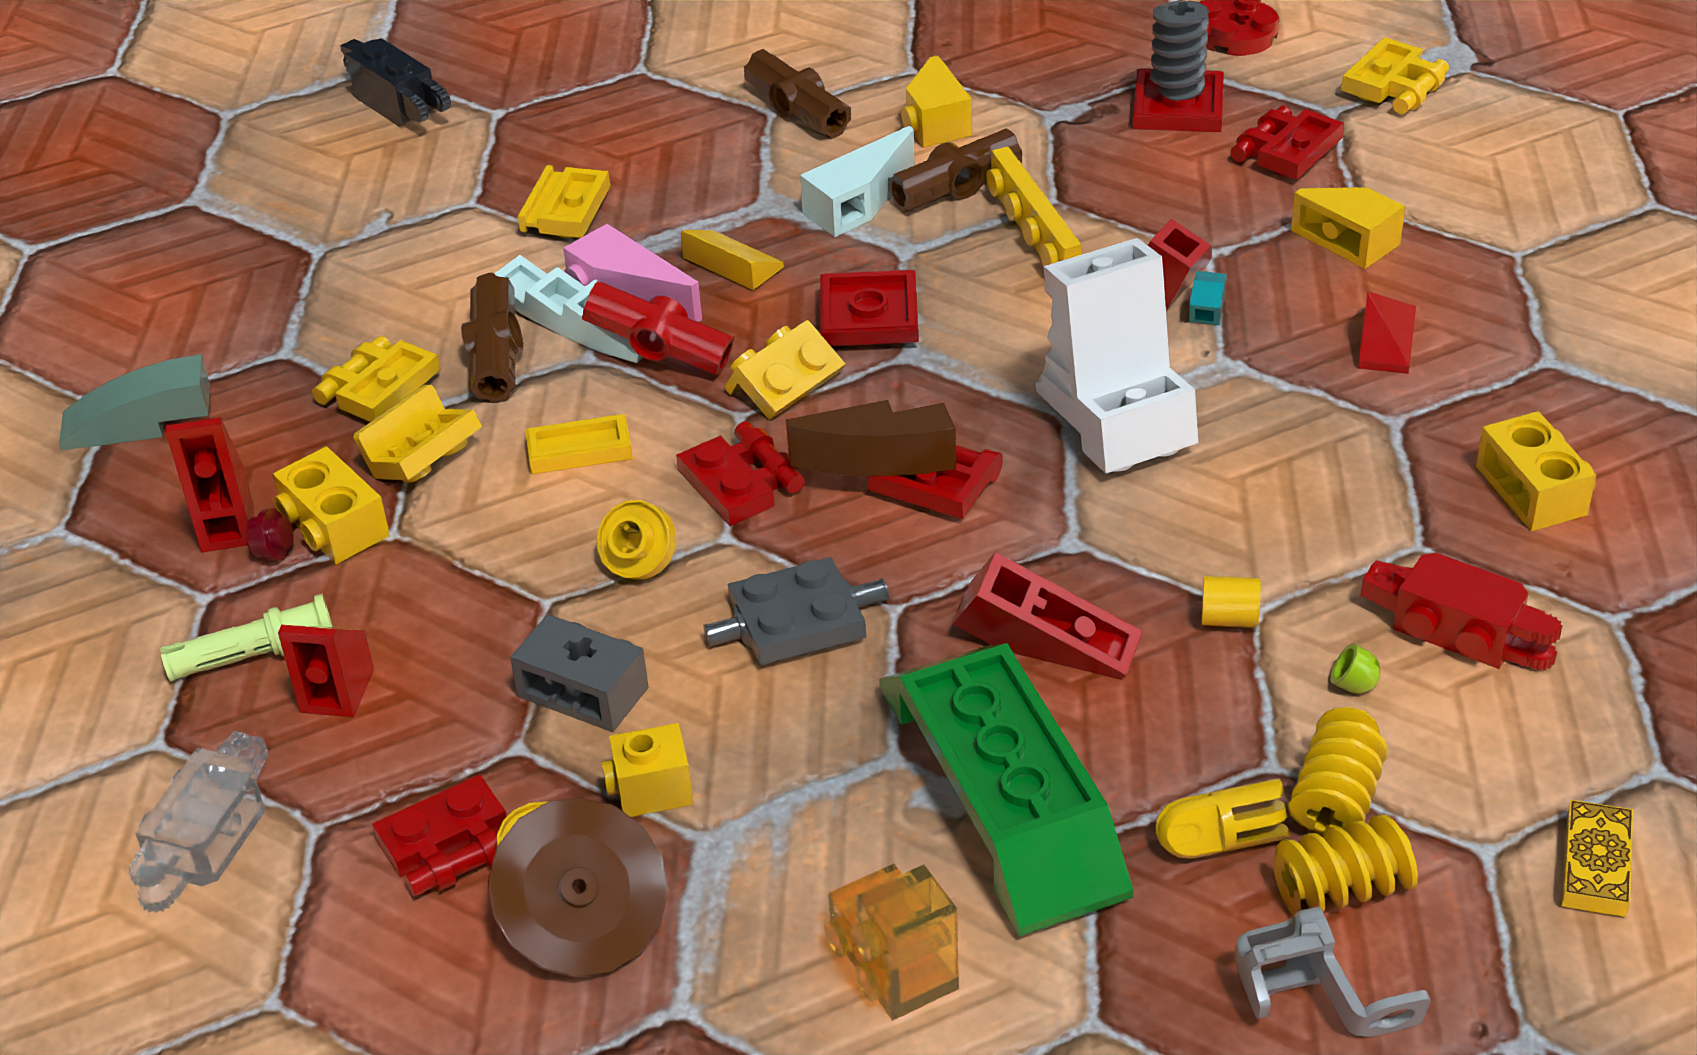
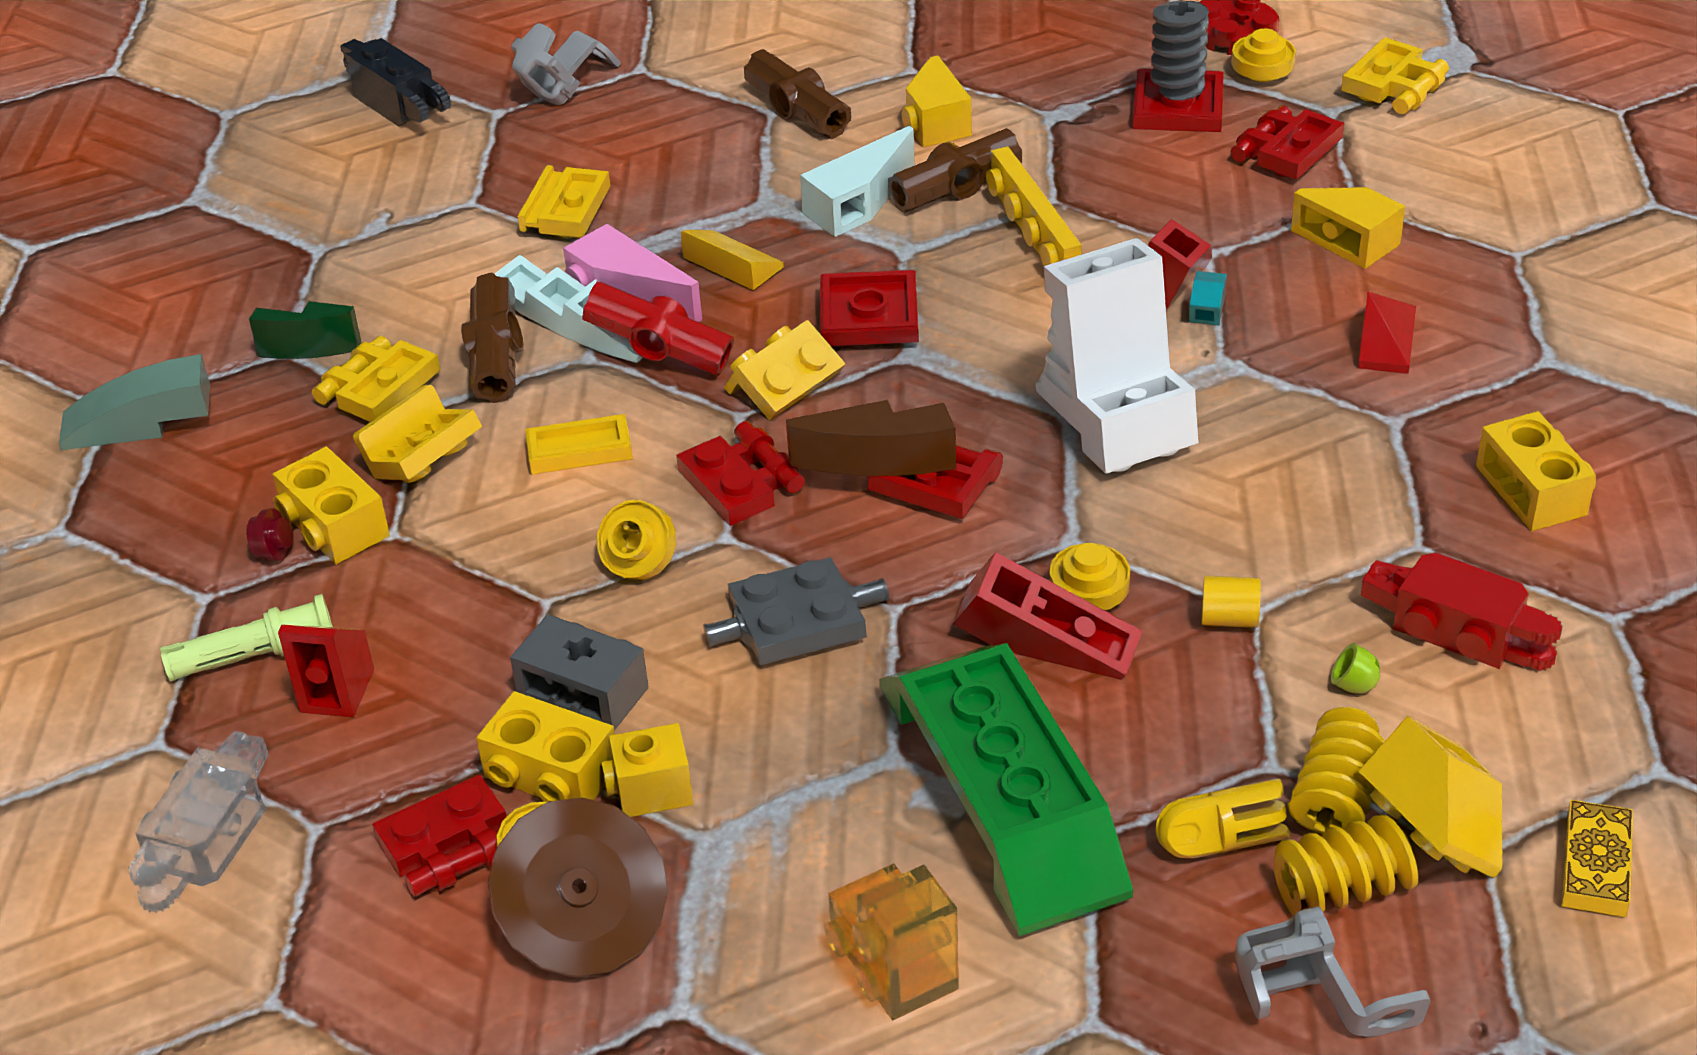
red slope [166,417,254,553] -> none
none -> dark green slope [249,301,362,359]
none -> yellow brick [476,691,615,802]
none -> light grey piece [511,23,621,105]
none -> yellow plate [1049,543,1130,610]
none -> yellow plate [1231,29,1296,82]
none -> yellow slope [1359,715,1502,878]

